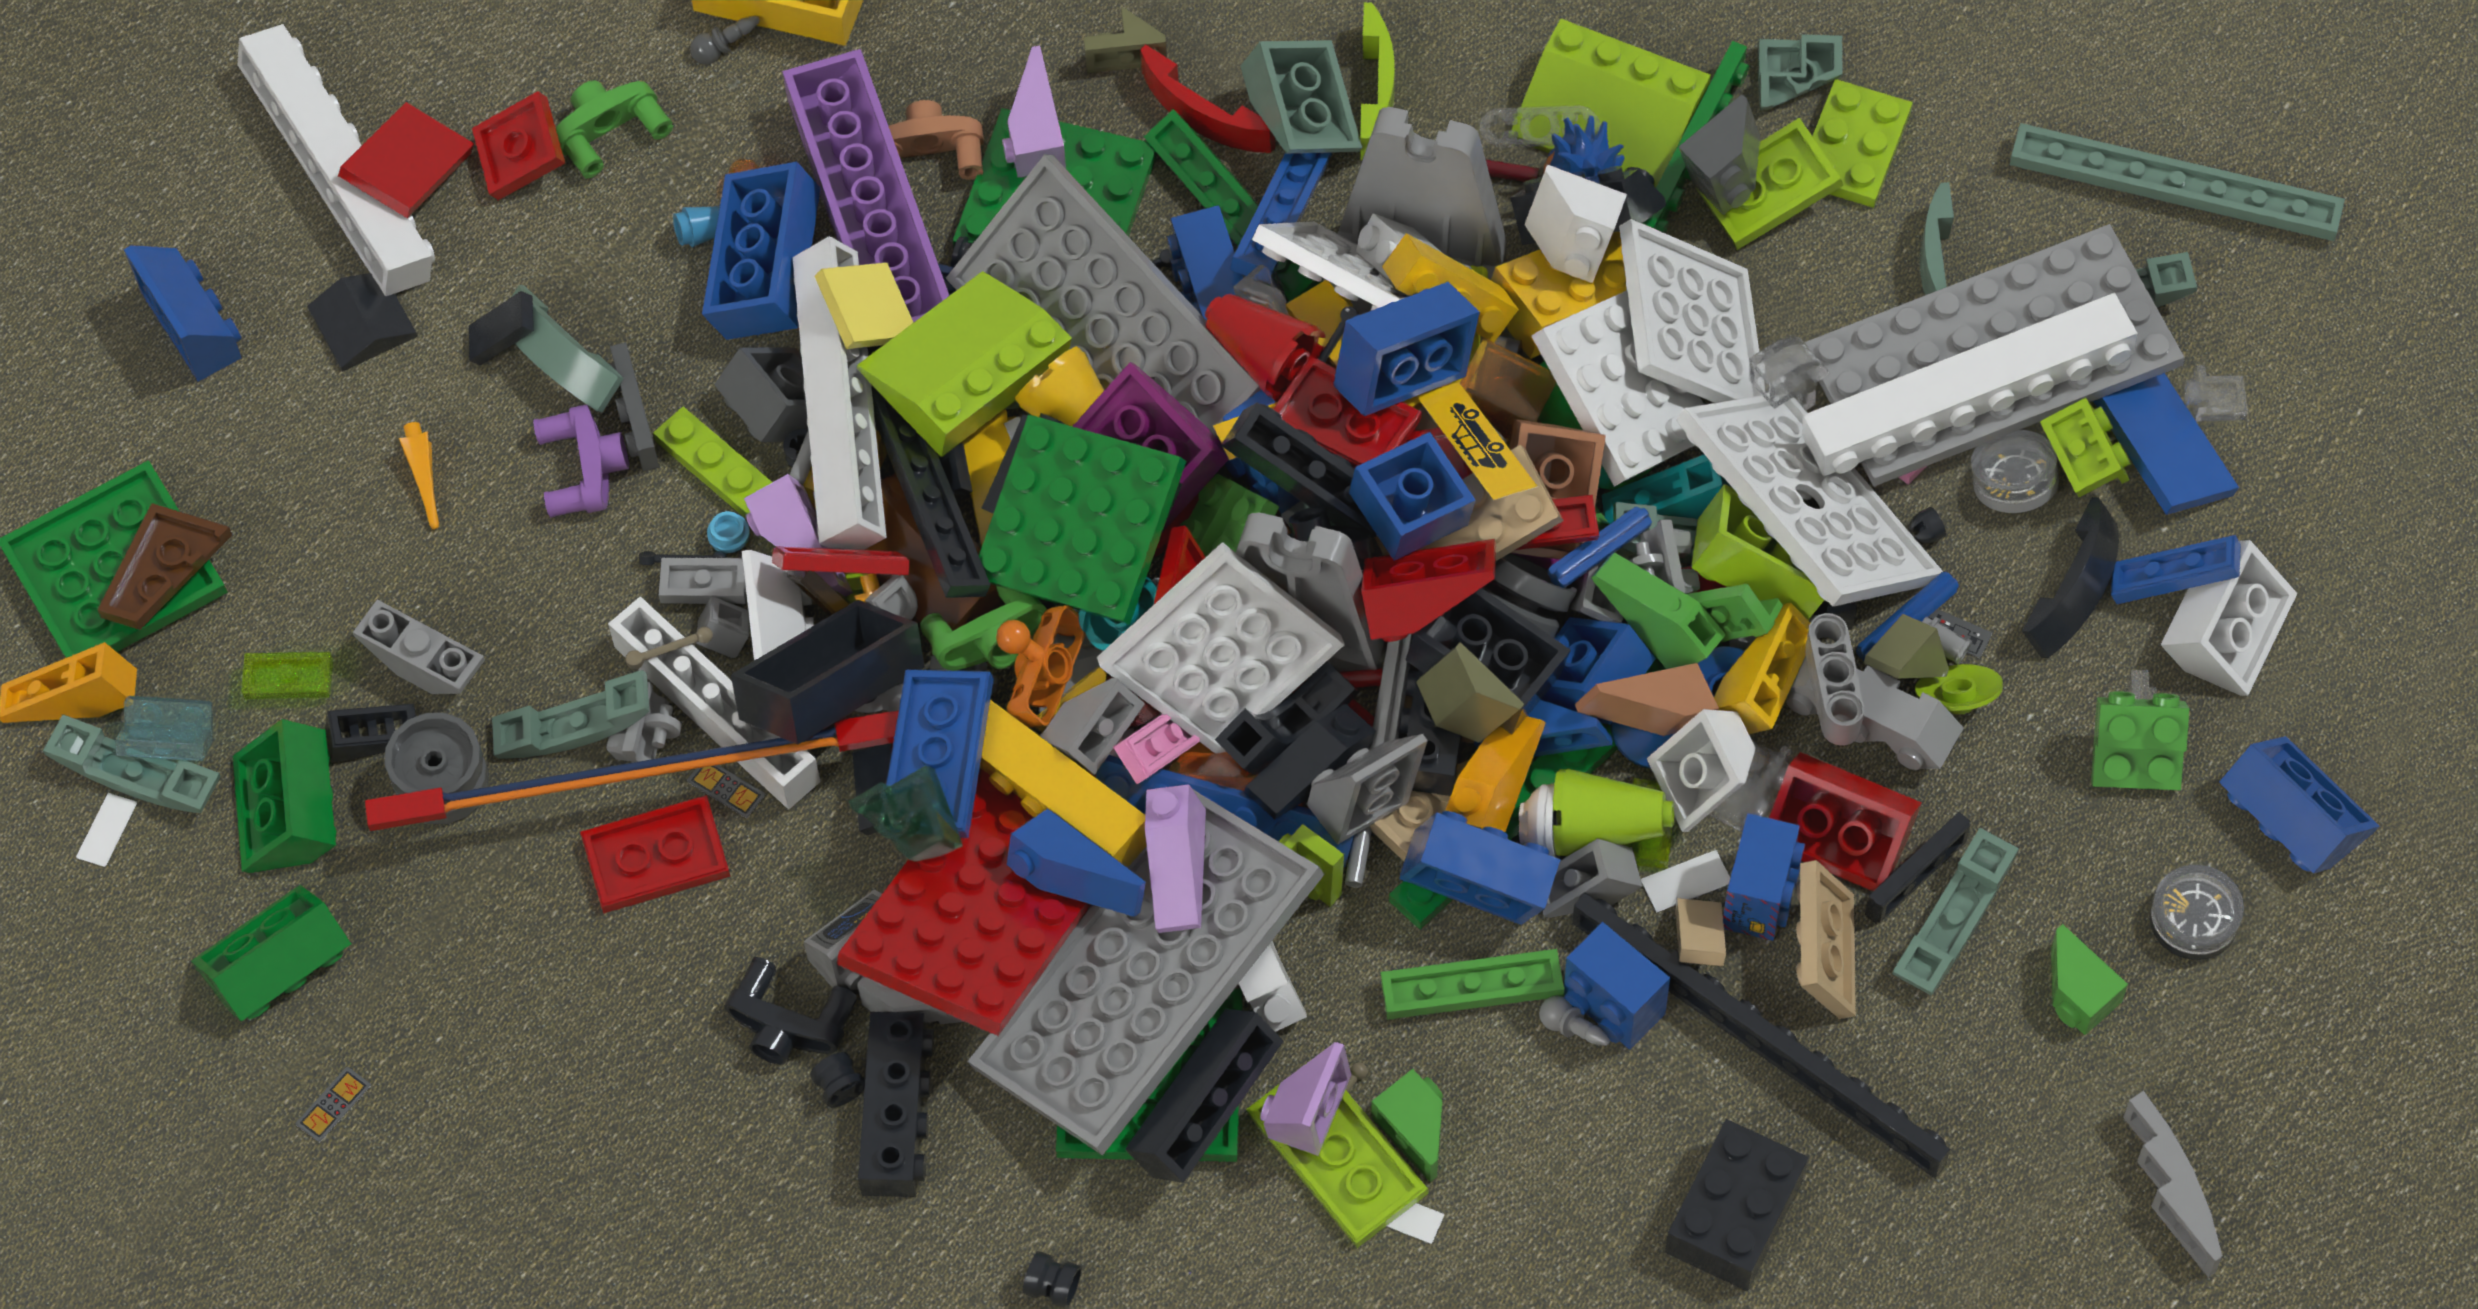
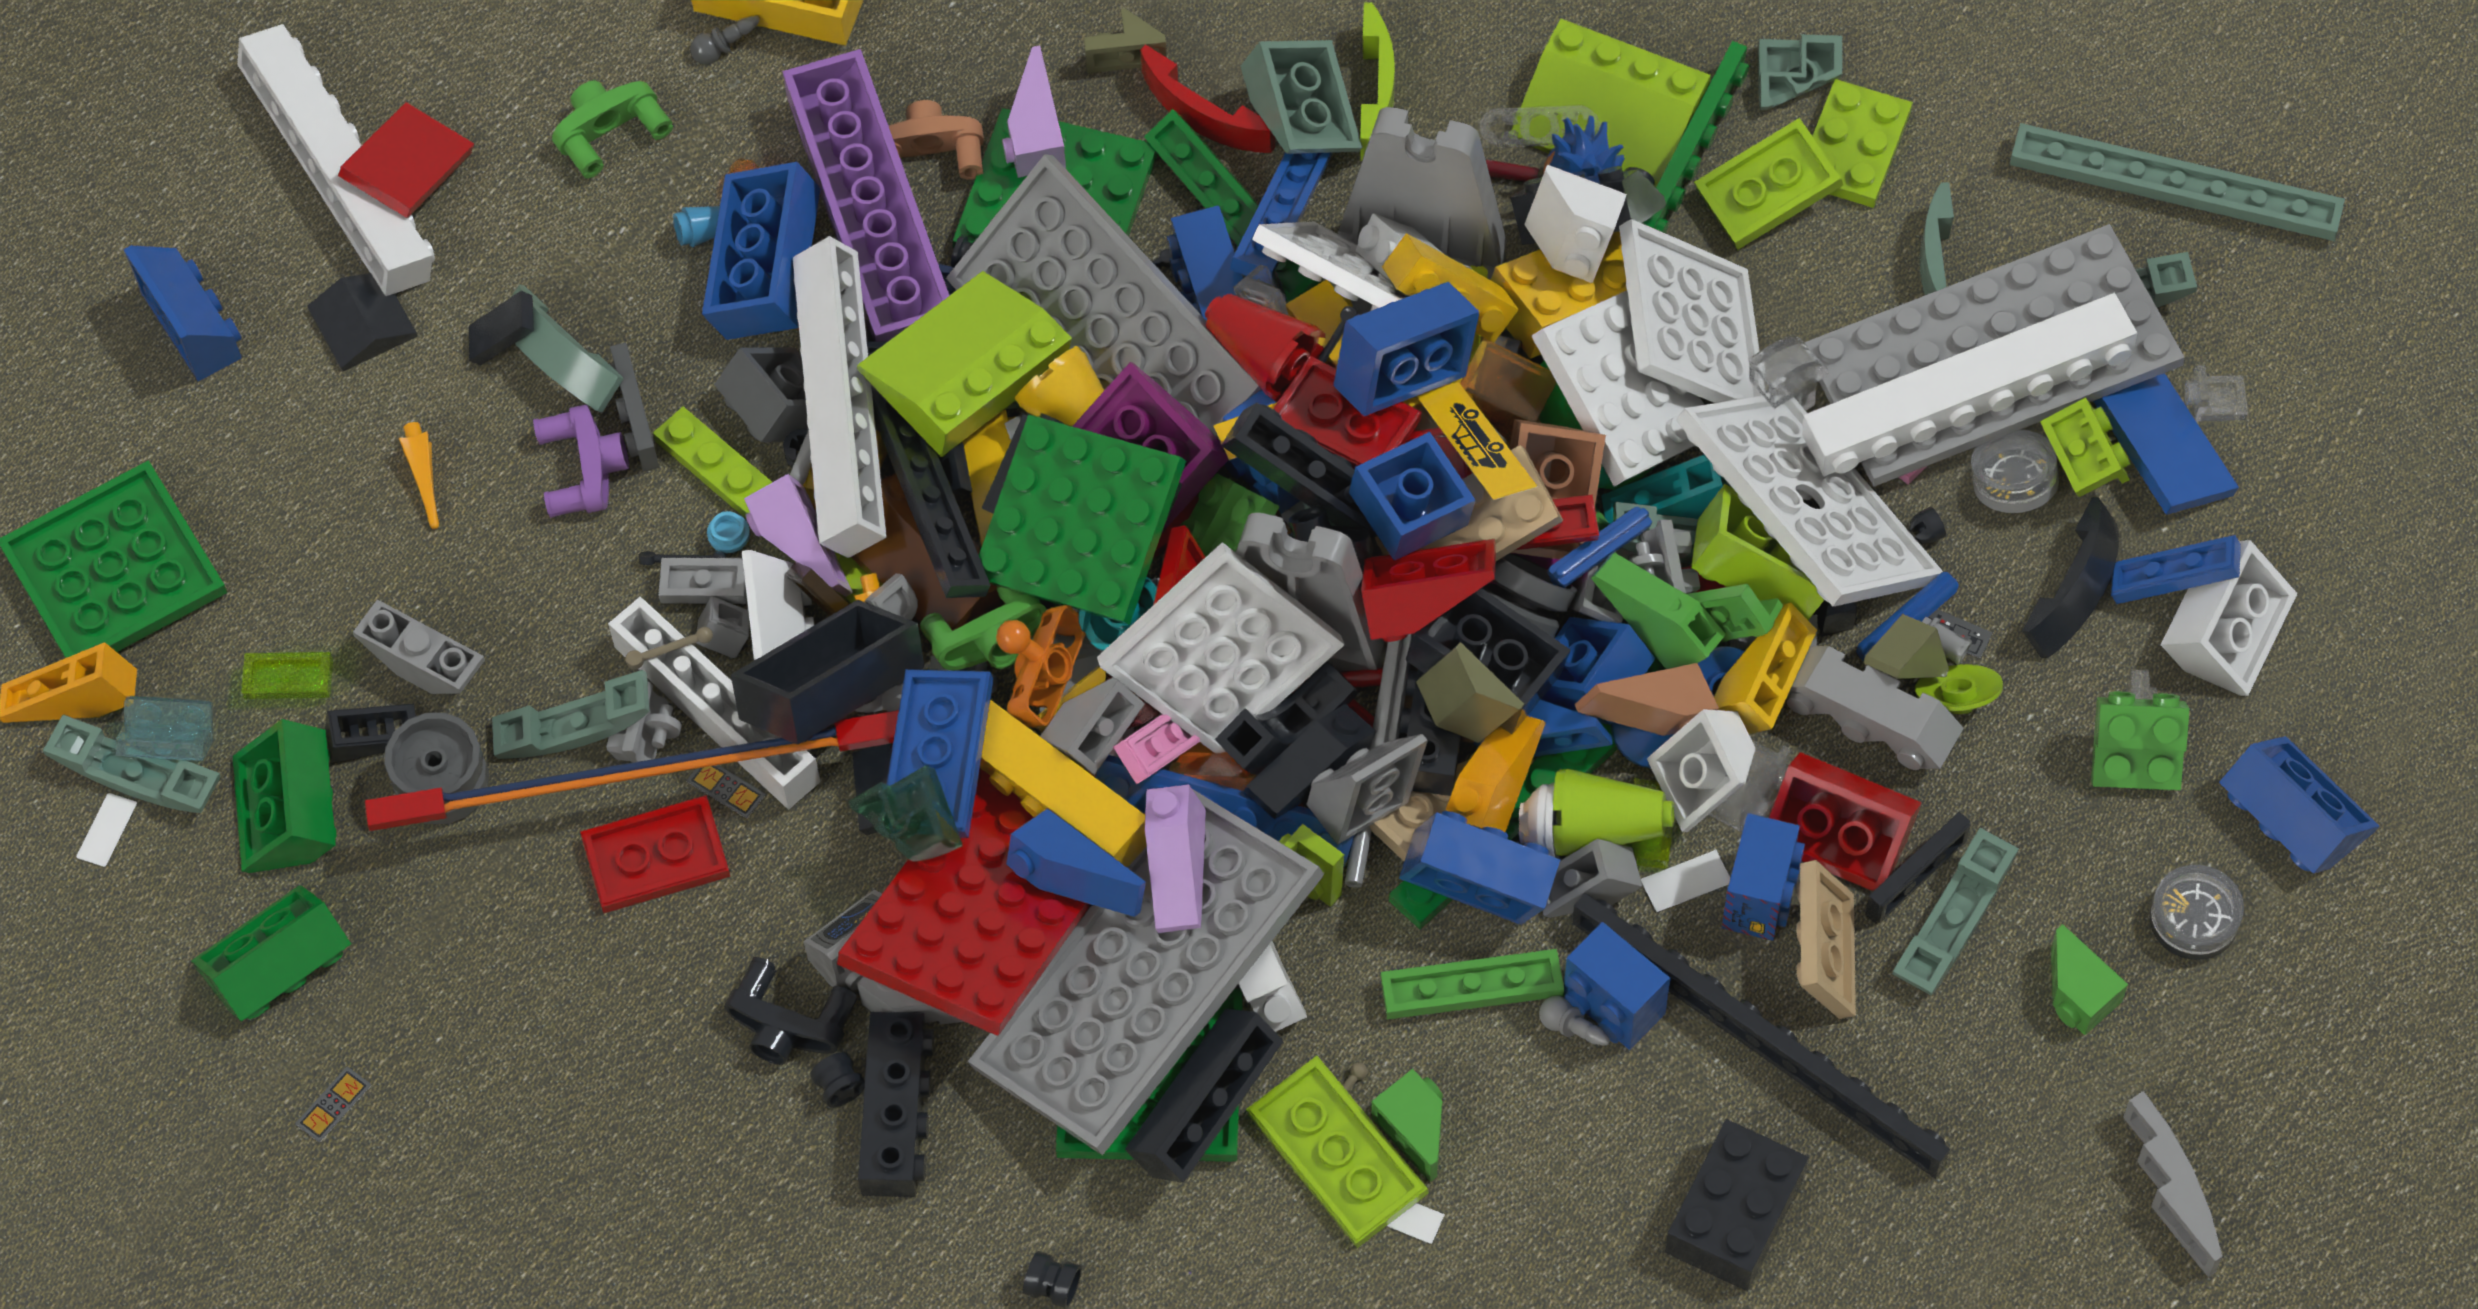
reddish brown wing [98,503,232,630] -> none
red plate [472,91,565,200] -> none
red tile [772,546,910,575] -> none
light yellow tile [814,262,914,349] -> none
lavender slope [1261,1042,1351,1156] -> none
tan tile [1675,898,1726,966] -> none
dark grey slope [1679,94,1760,215] -> none
light grey beam [1805,613,1864,746] -> none

